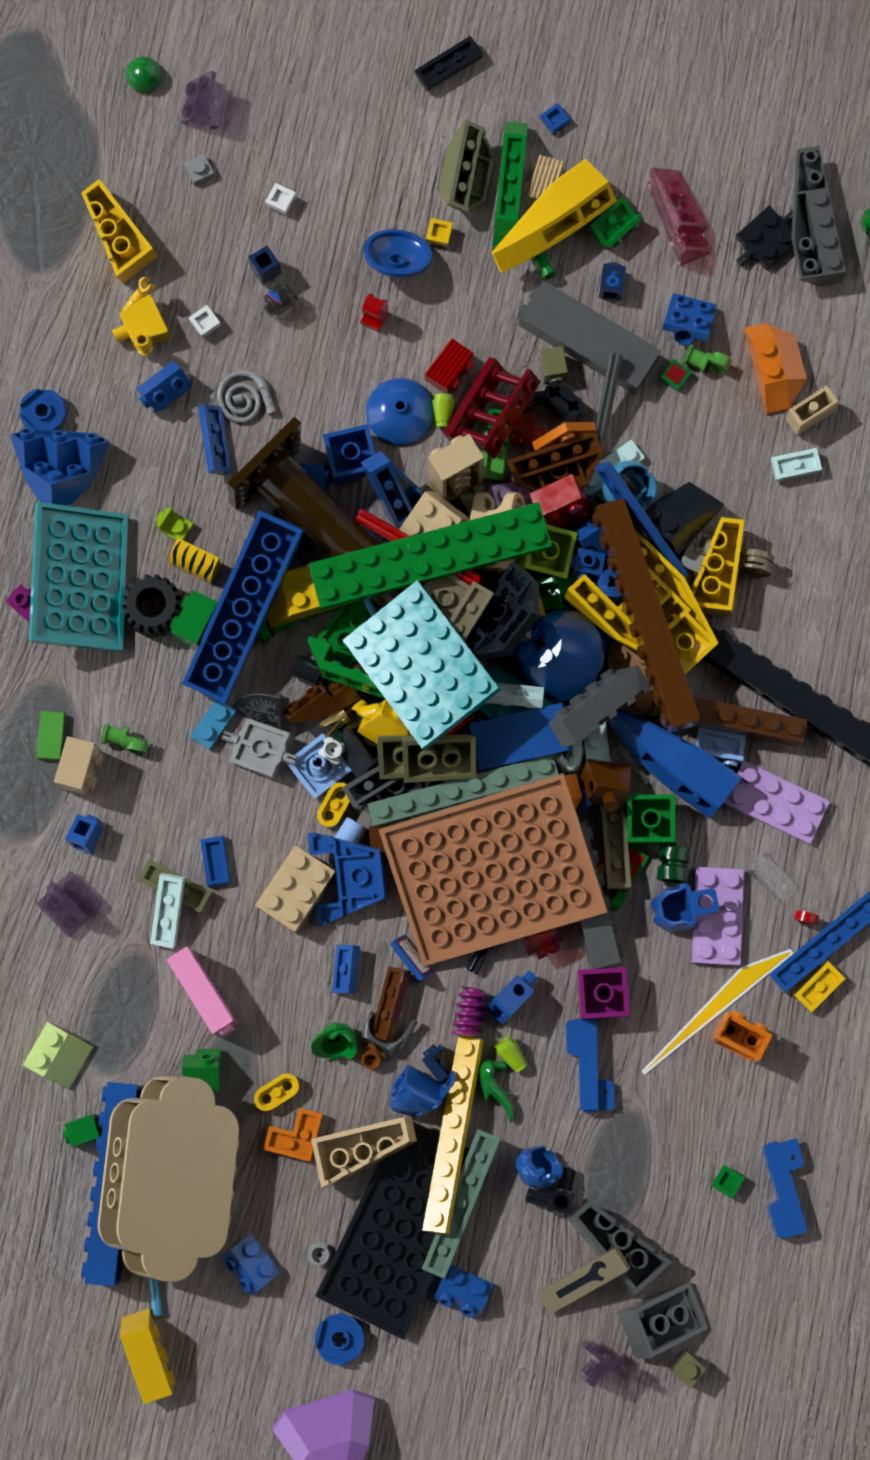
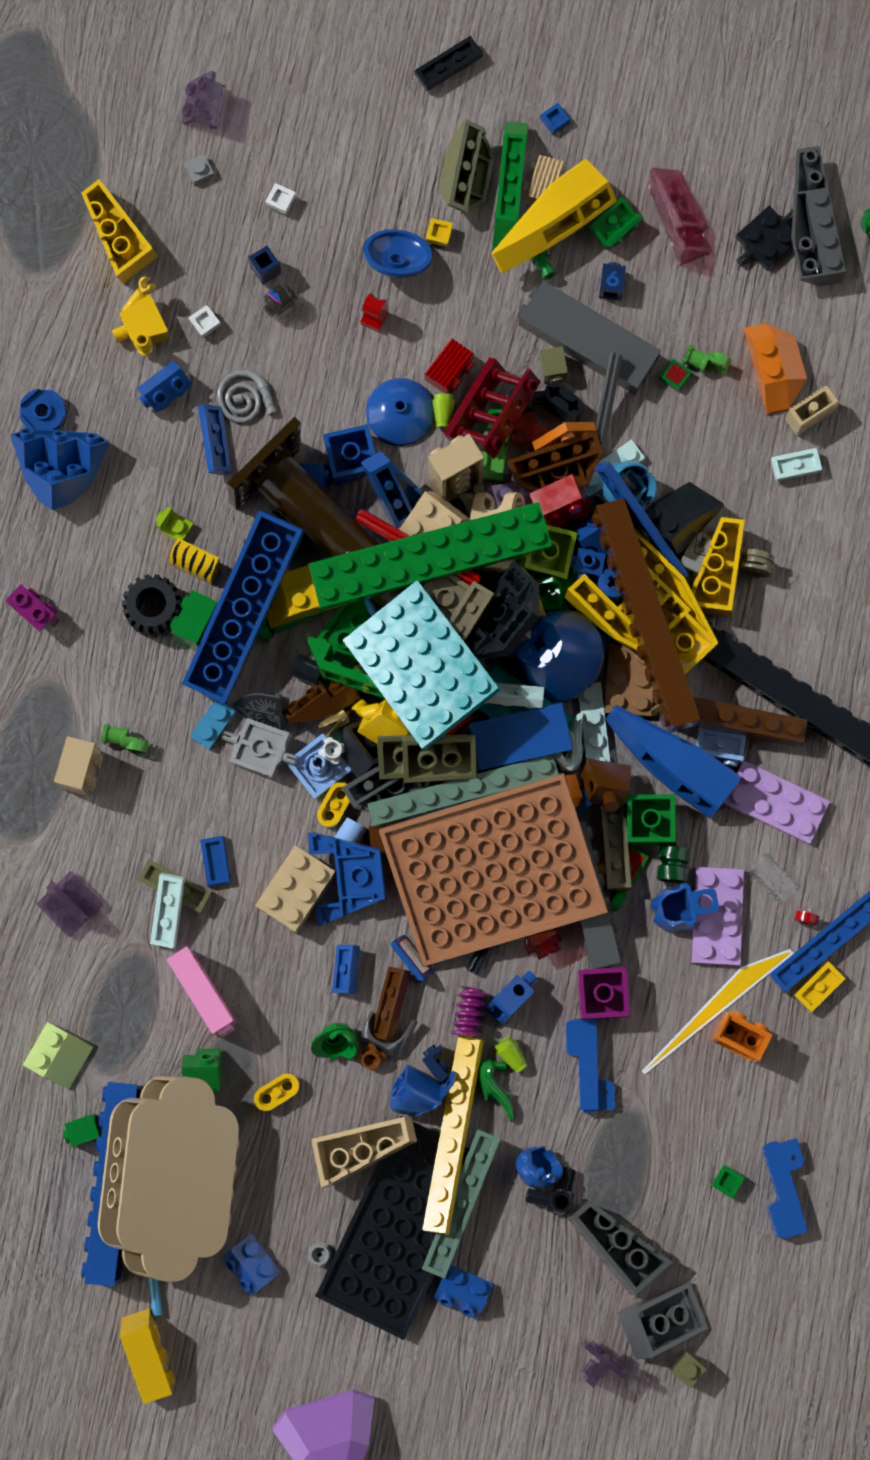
teal plate [29,502,128,652] -> none
bright green tile [36,711,66,760] -> none
blue brick [65,814,104,855] -> none
green piece [126,56,162,93] -> none
orange plate [263,1108,323,1162] -> none
blue plate [315,1313,364,1365] -> none
dark tan tile [537,1246,631,1315] -> none
dark grey wedge [548,665,652,747] -> none
blue plate [662,293,717,345] -> none

